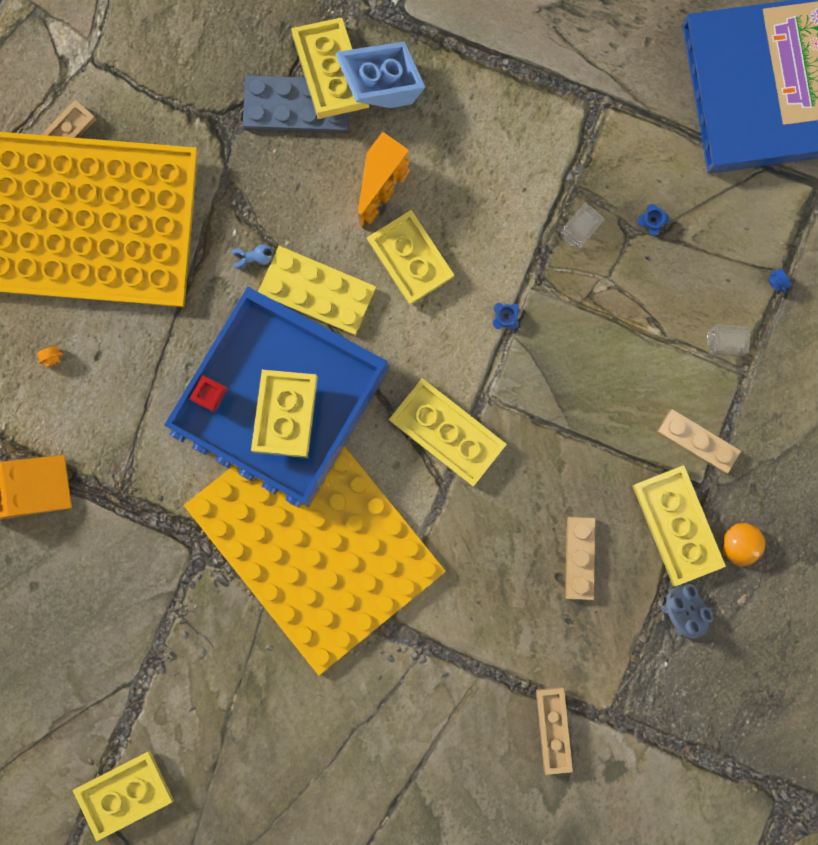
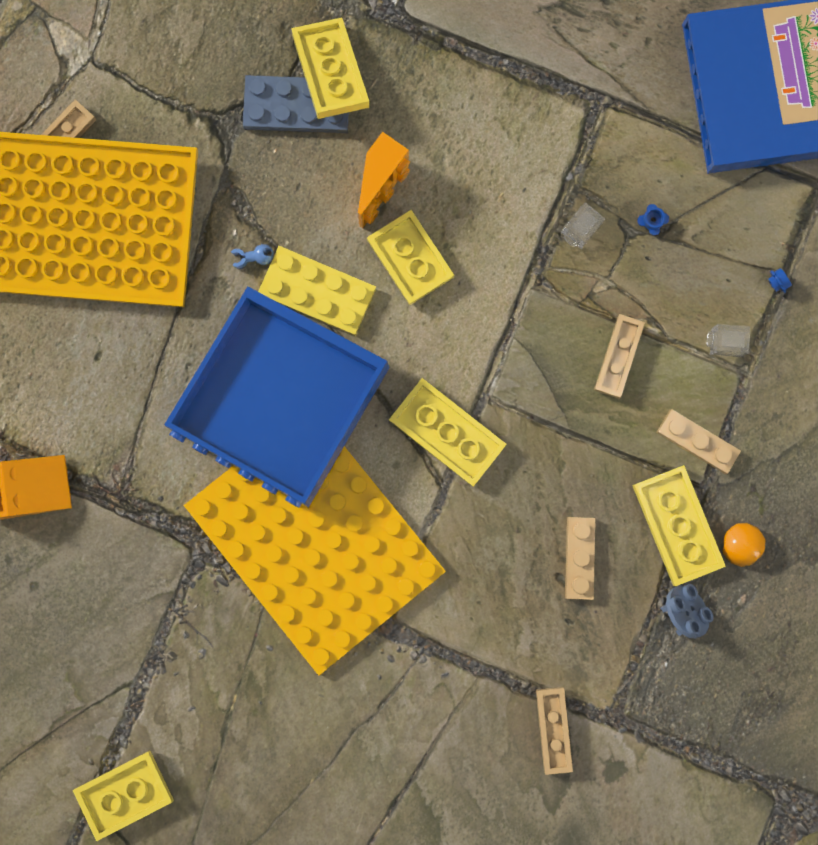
light orange plate [37,345,63,368] -> none
red tile [189,375,228,413] -> none
light yellow plate [251,370,318,458] -> none
light blue slope [335,42,425,108] -> none
blue plate [493,303,520,330] -> none
none -> tan plate [594,314,645,399]

